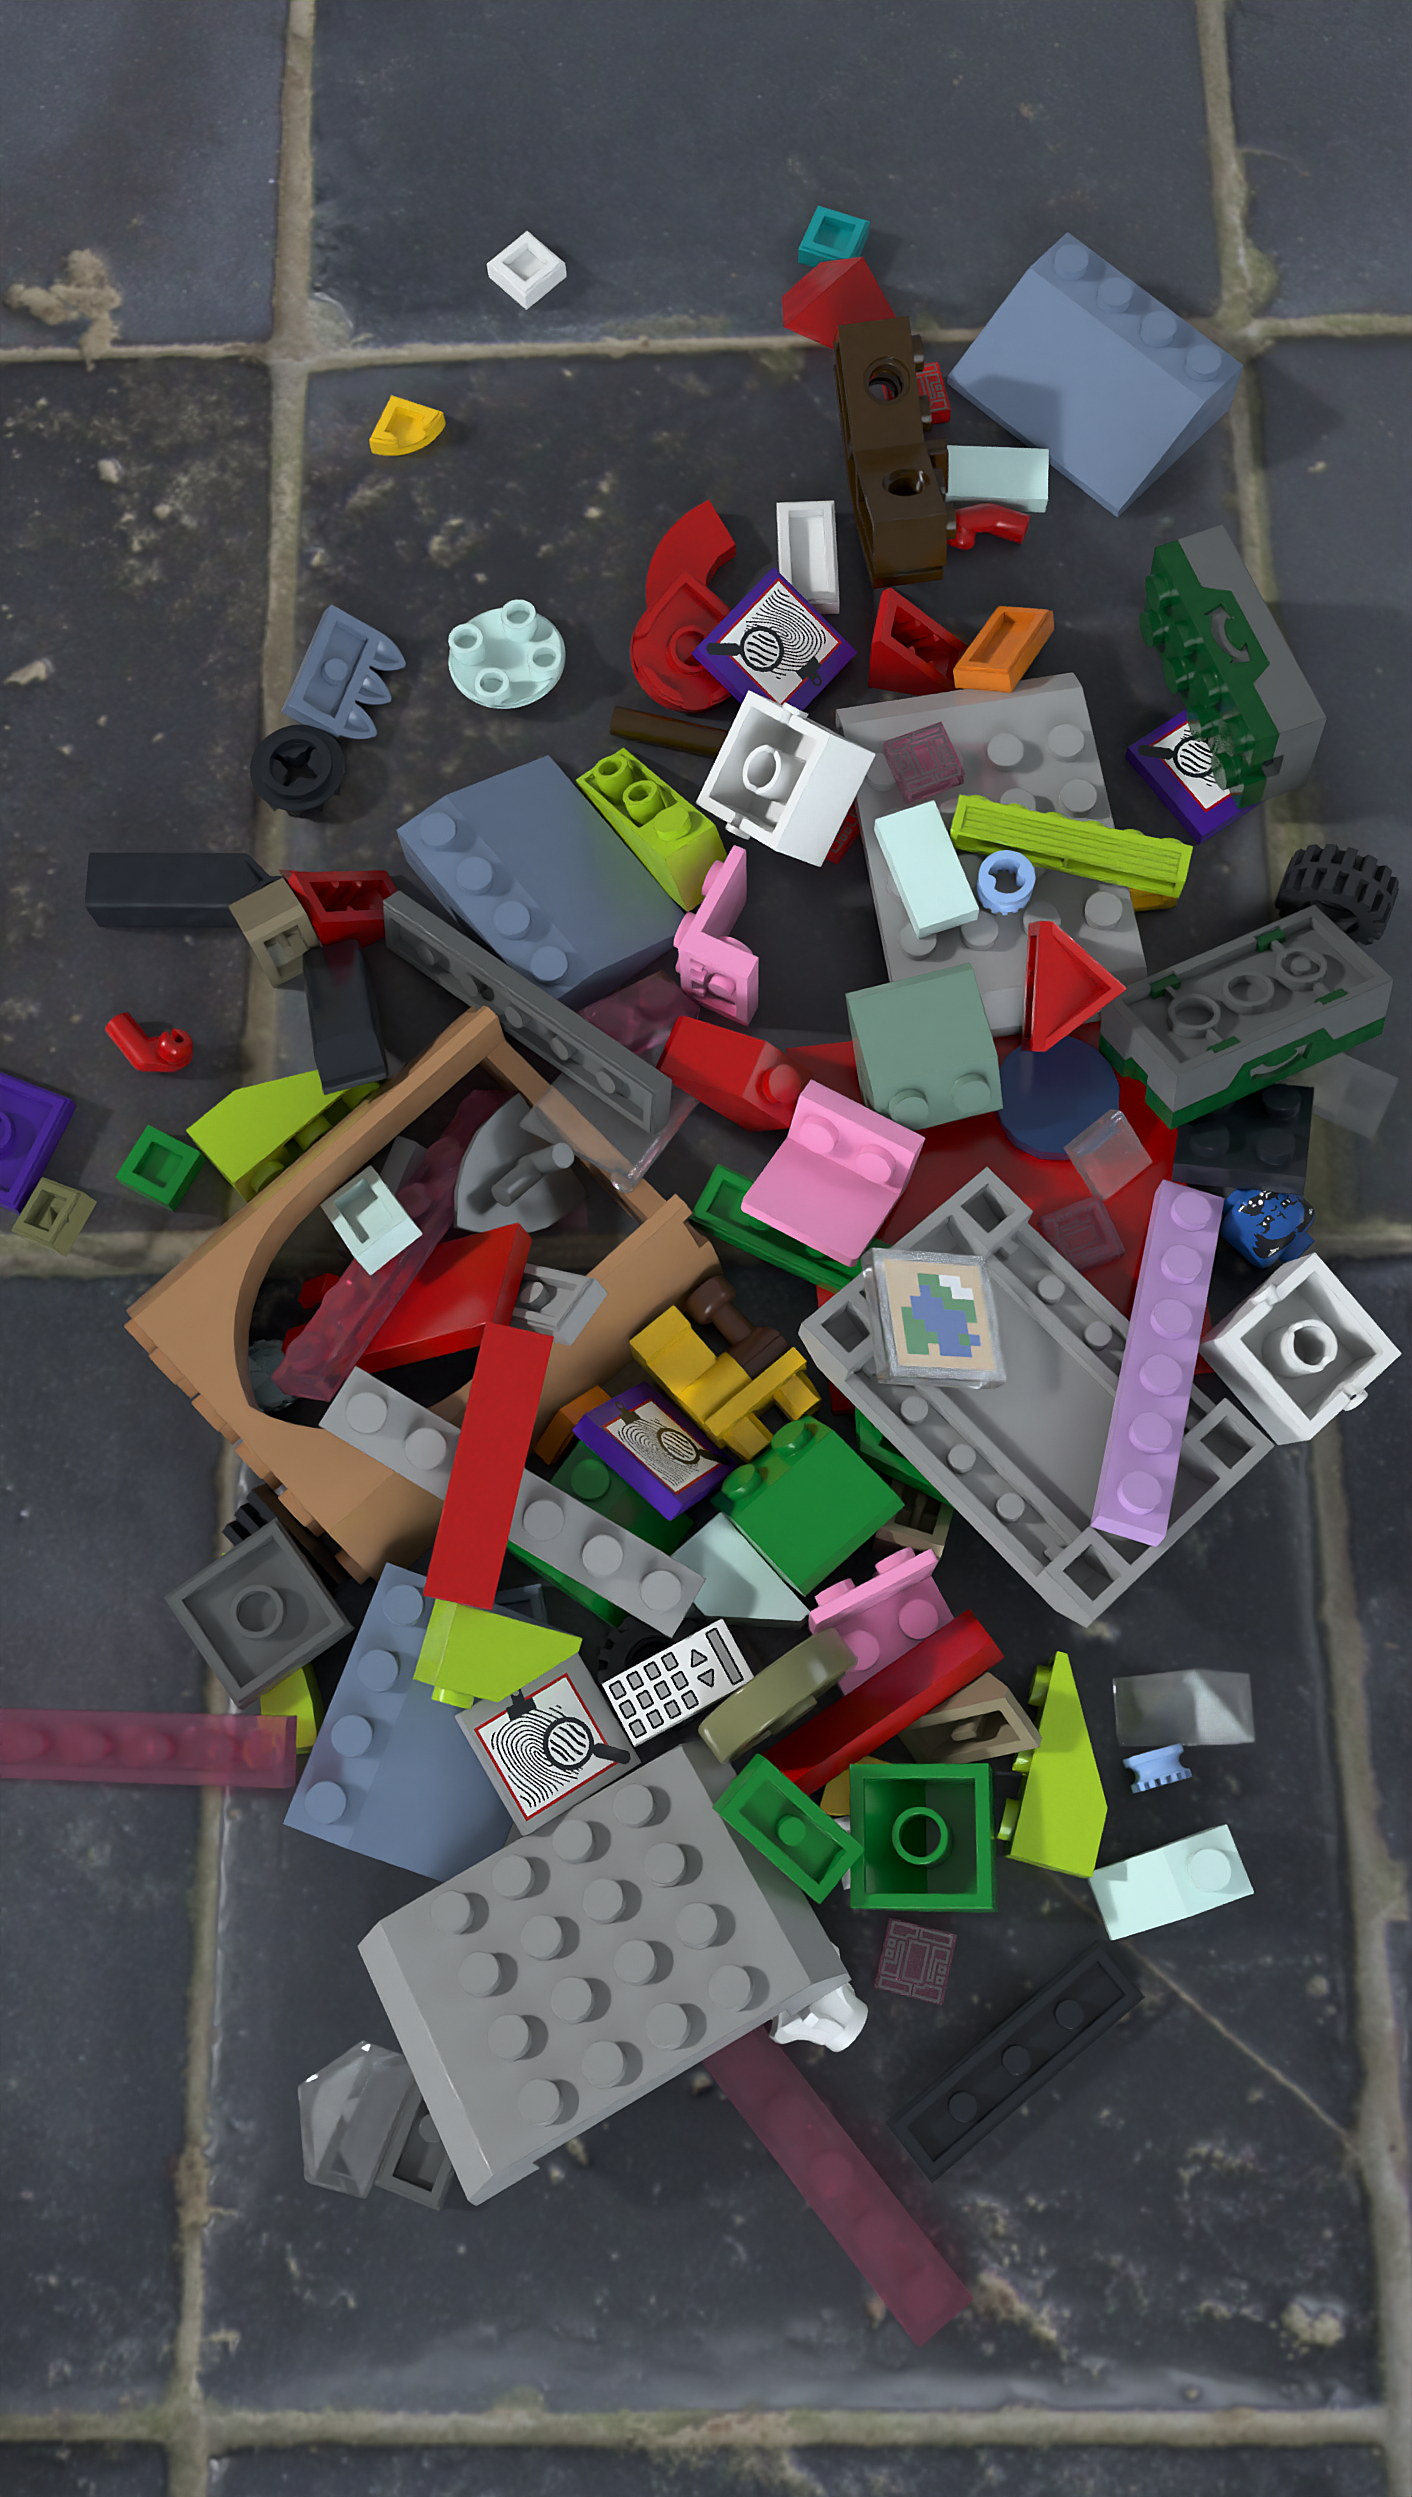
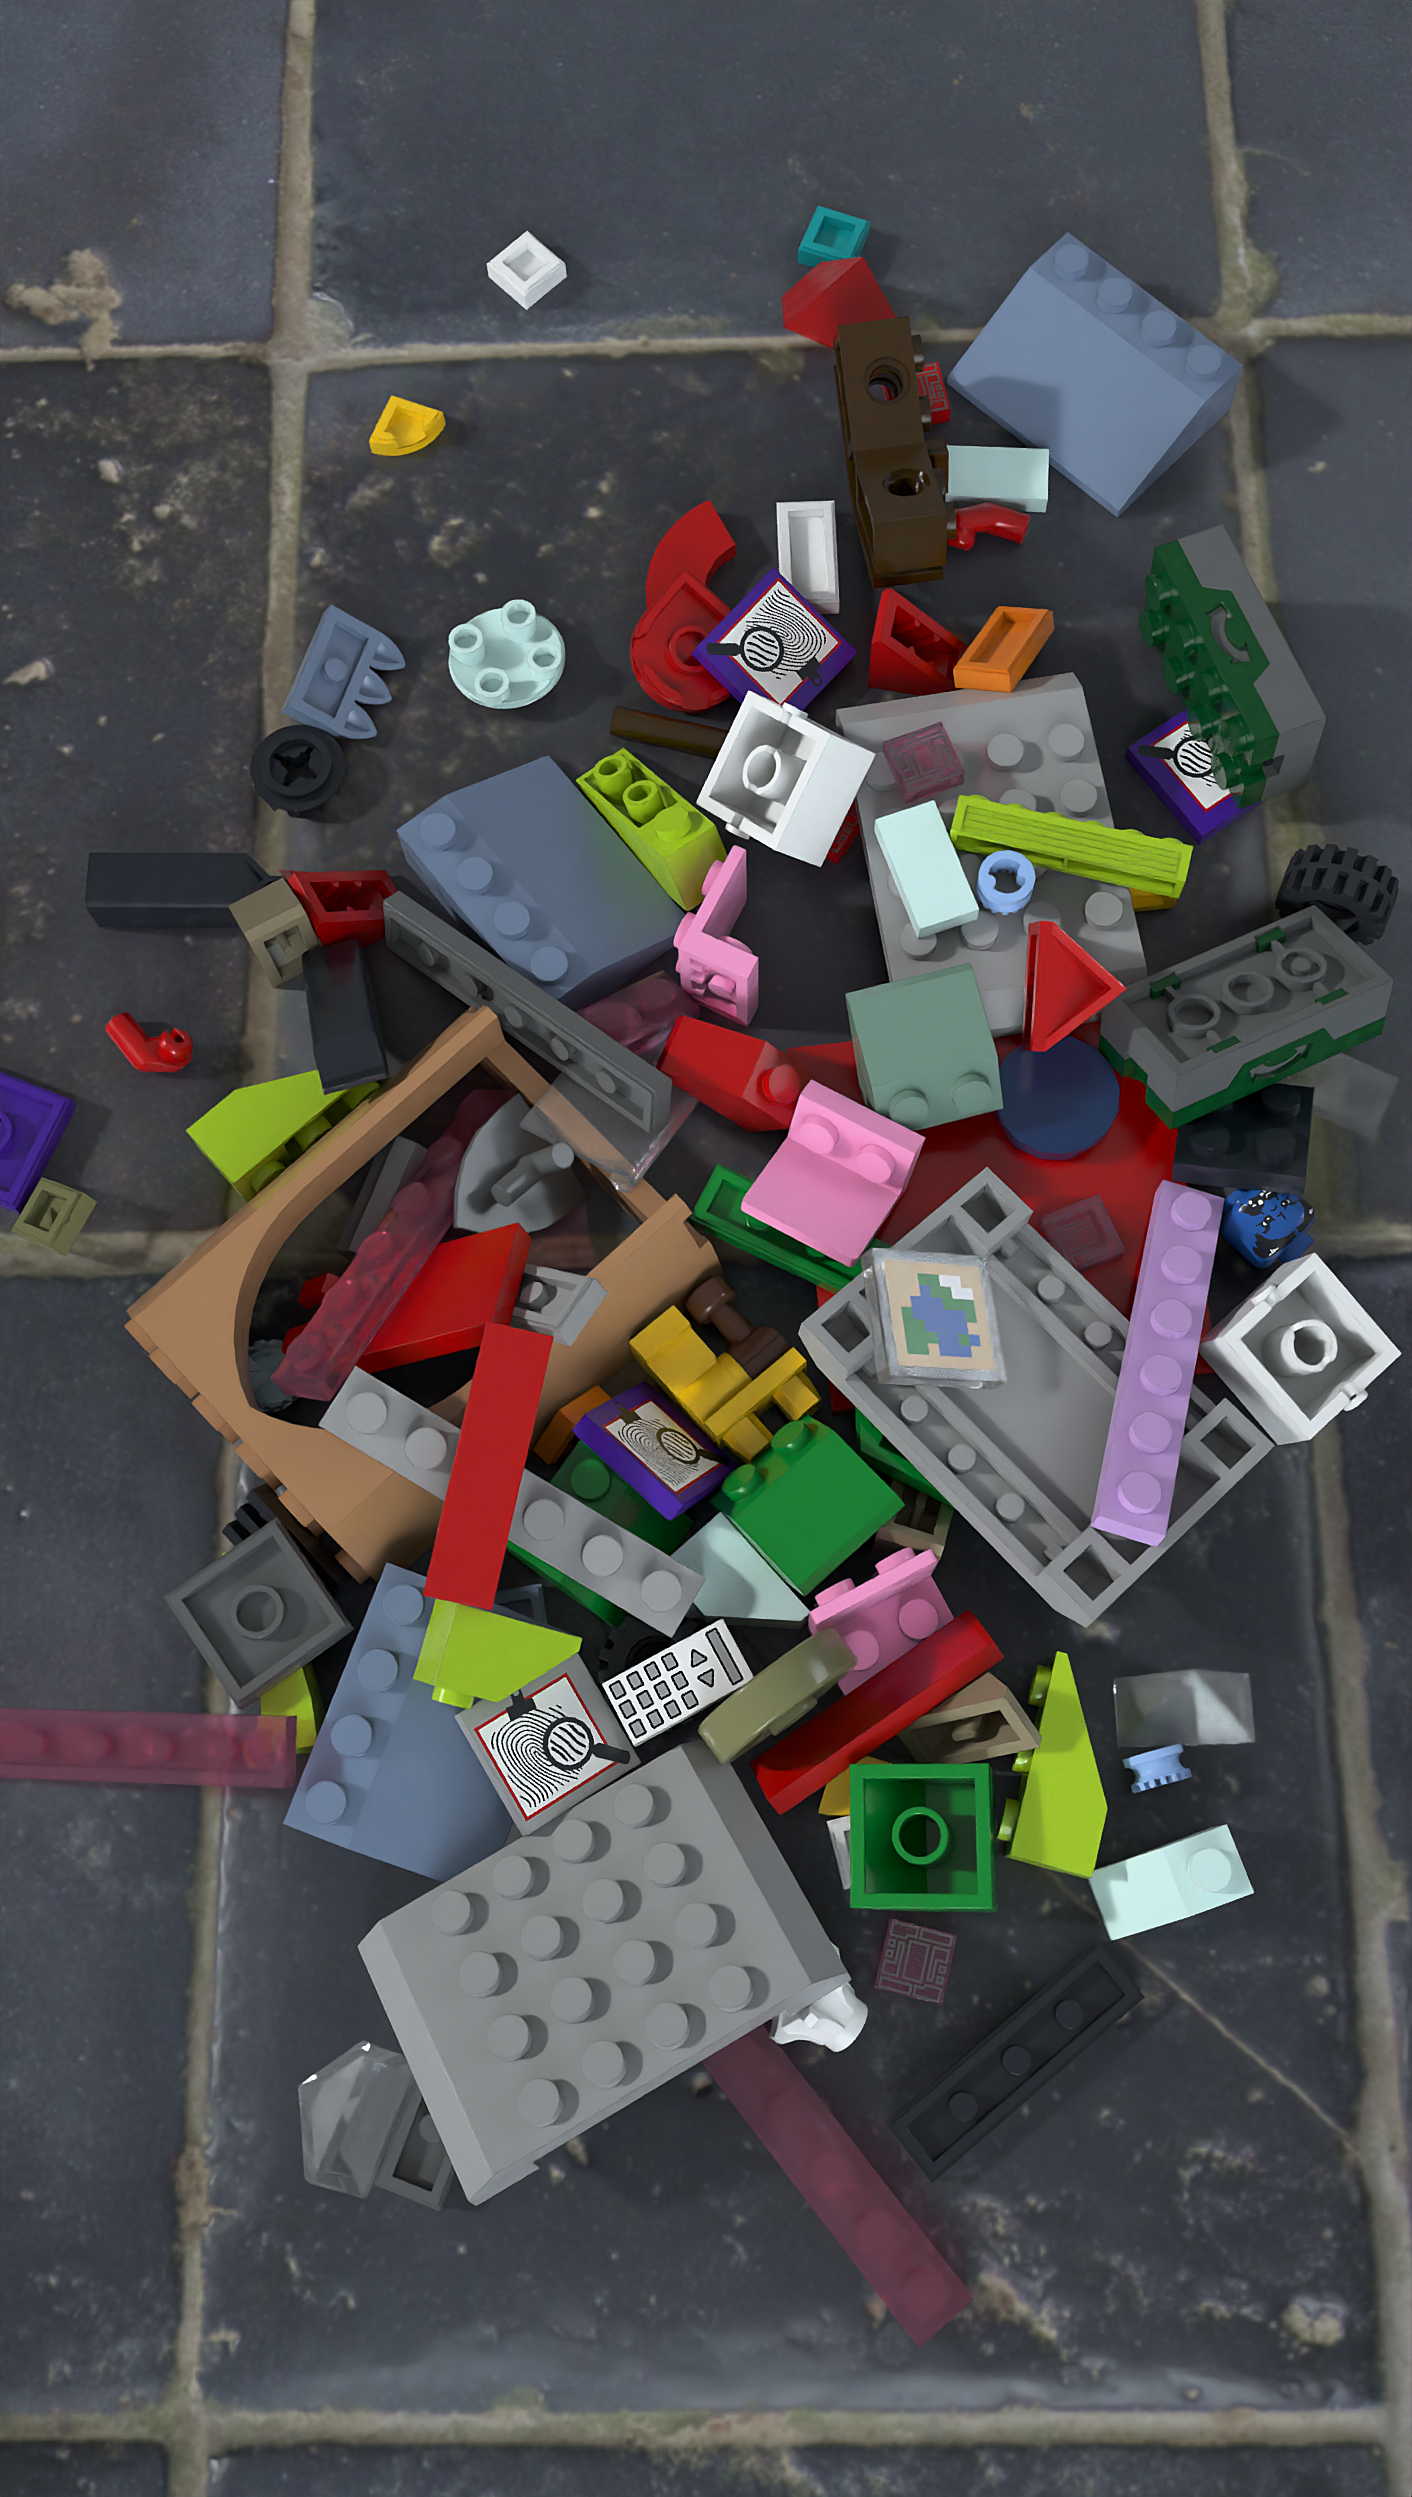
green tile [115,1125,206,1212] -> none
light aqua tile [320,1165,423,1276] -> none
green tile [712,1753,865,1904] -> none
clear tile [1064,1109,1152,1201] -> none

